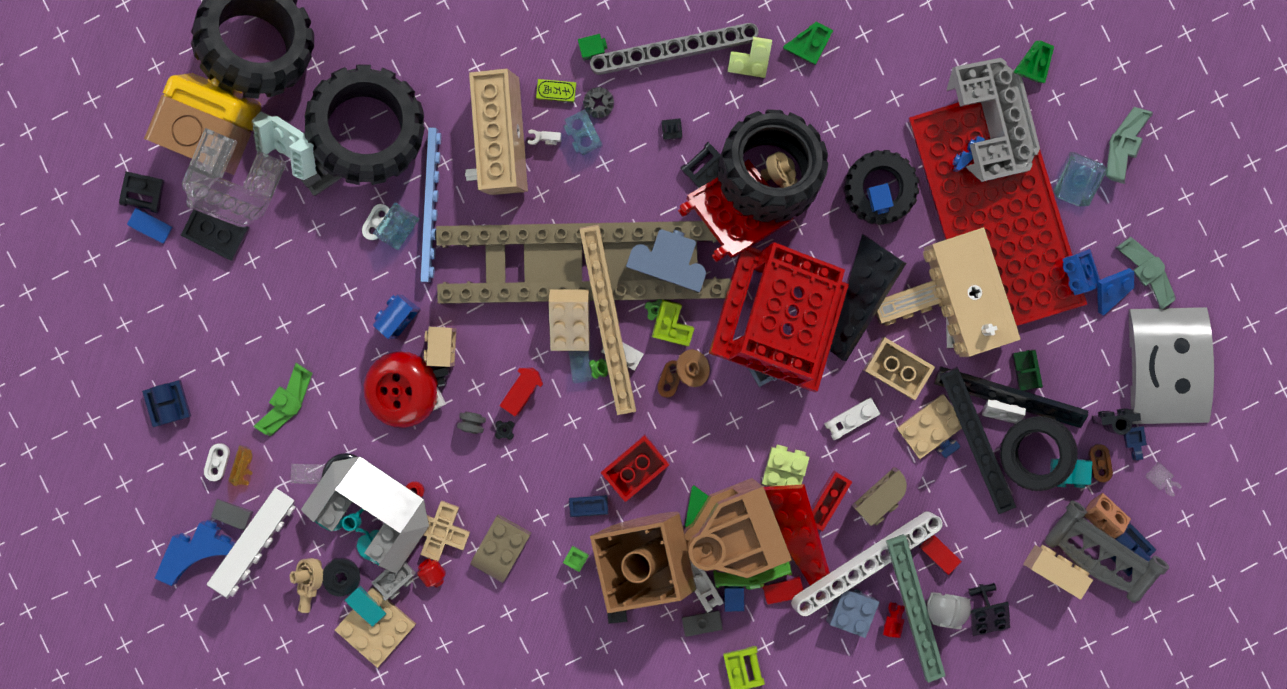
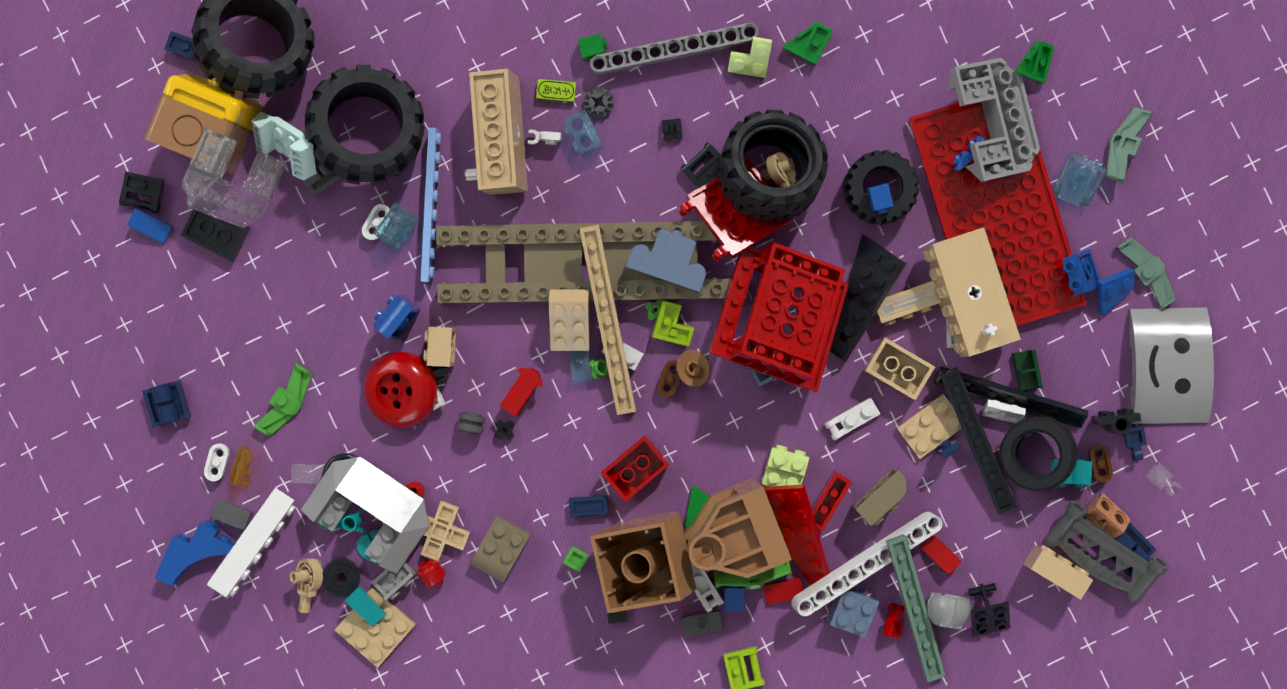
none -> dark blue plate [164,31,201,62]

